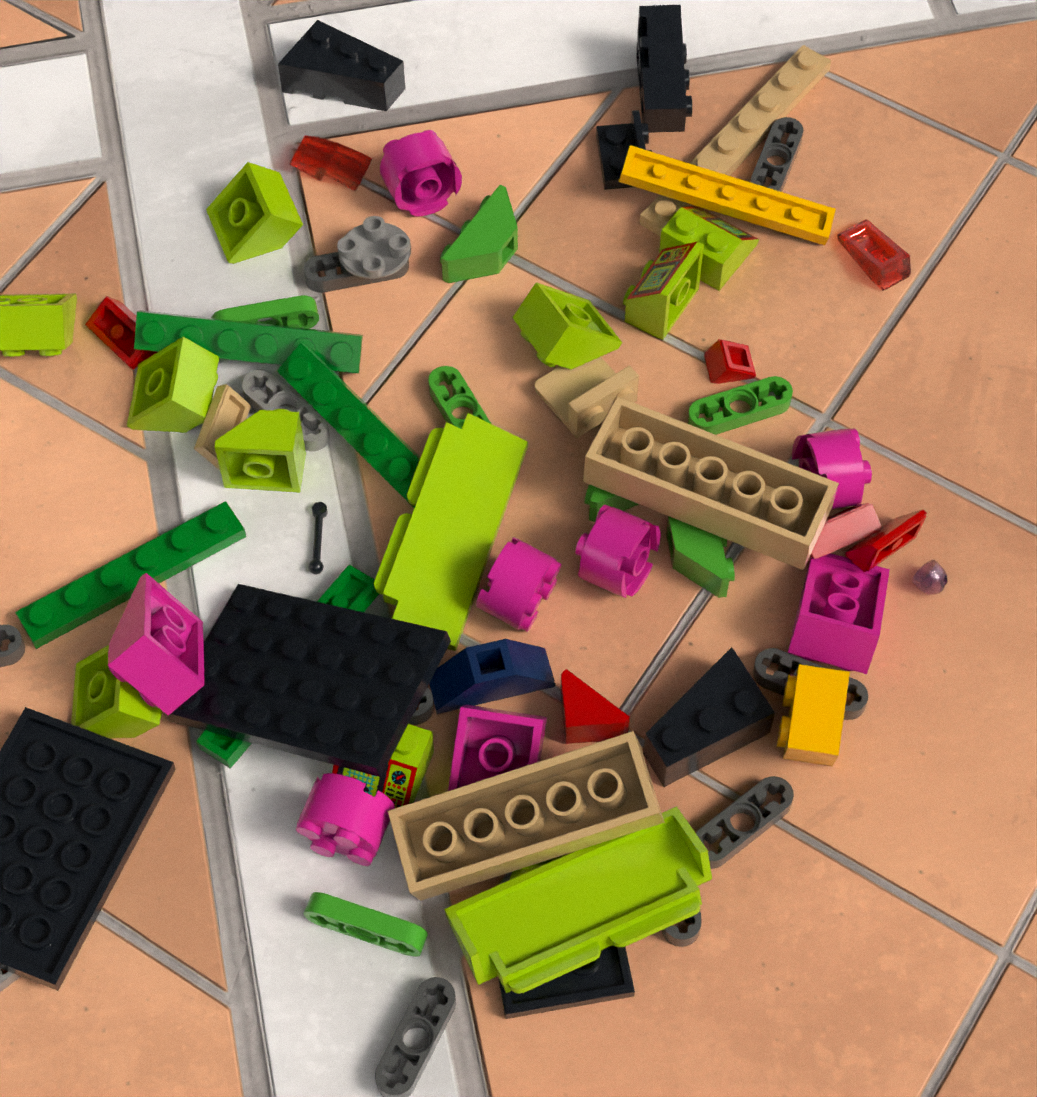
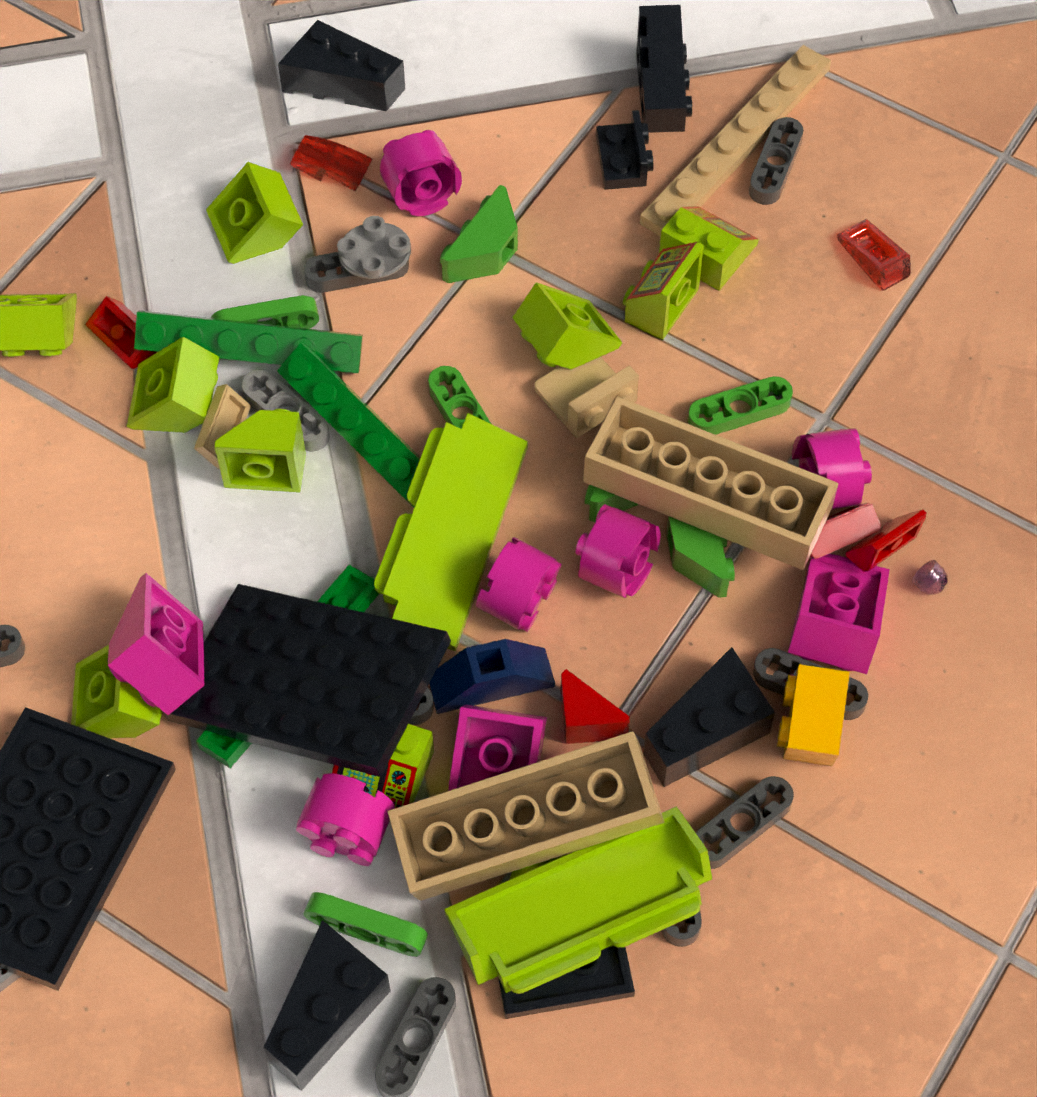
green plate [15,501,246,649] -> none
black hinge [308,502,328,575] -> none
yellow plate [619,145,836,245] -> none
red slope [704,339,756,384] -> none
none -> black wedge [264,920,391,1091]

